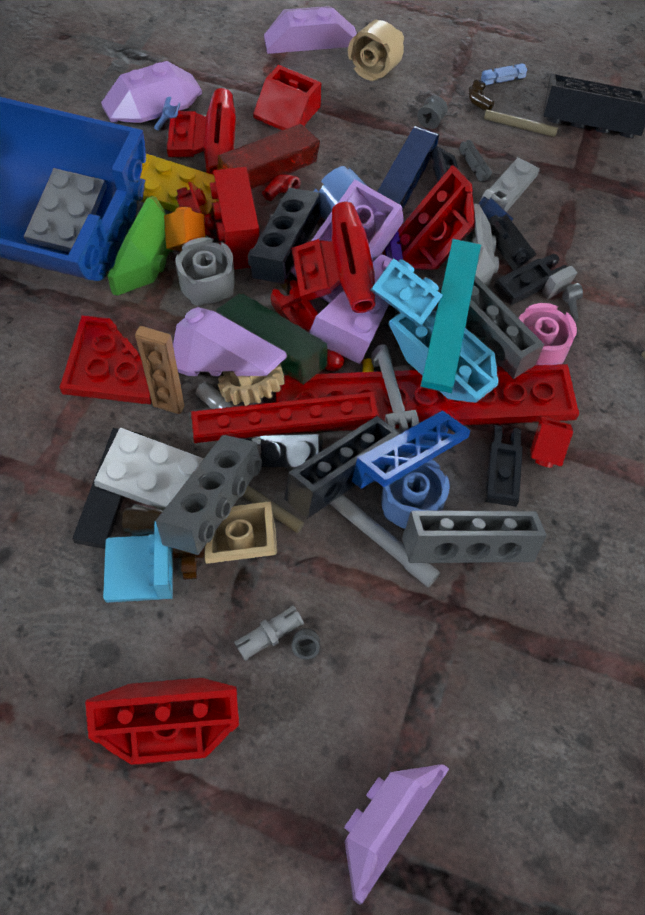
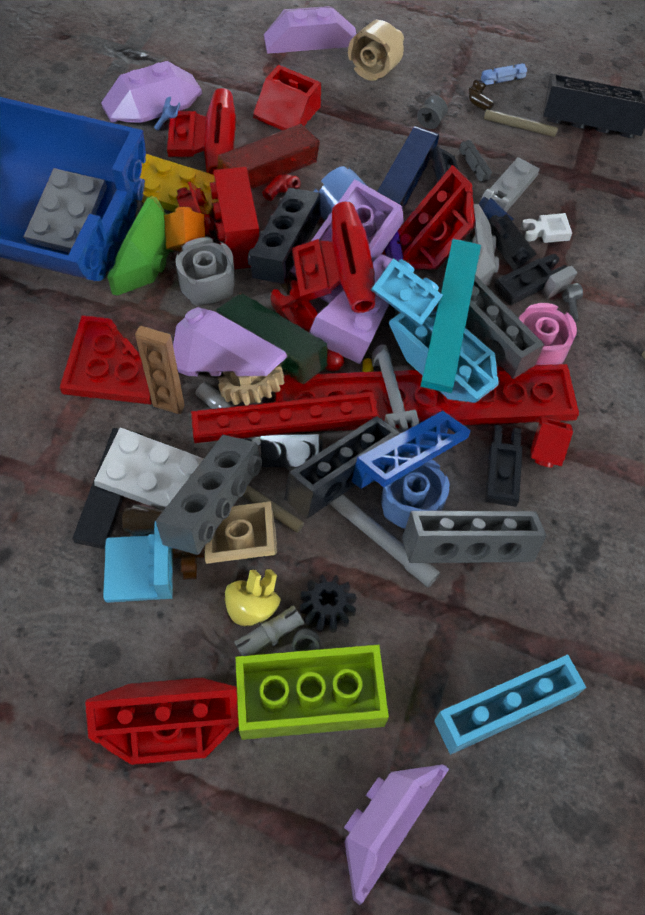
none -> light yellow piece [225,569,281,627]
none -> lime brick [235,645,389,740]
none -> black gear [299,574,357,633]
none -> medium azure brick [434,655,587,755]
none -> white plate [521,213,572,243]

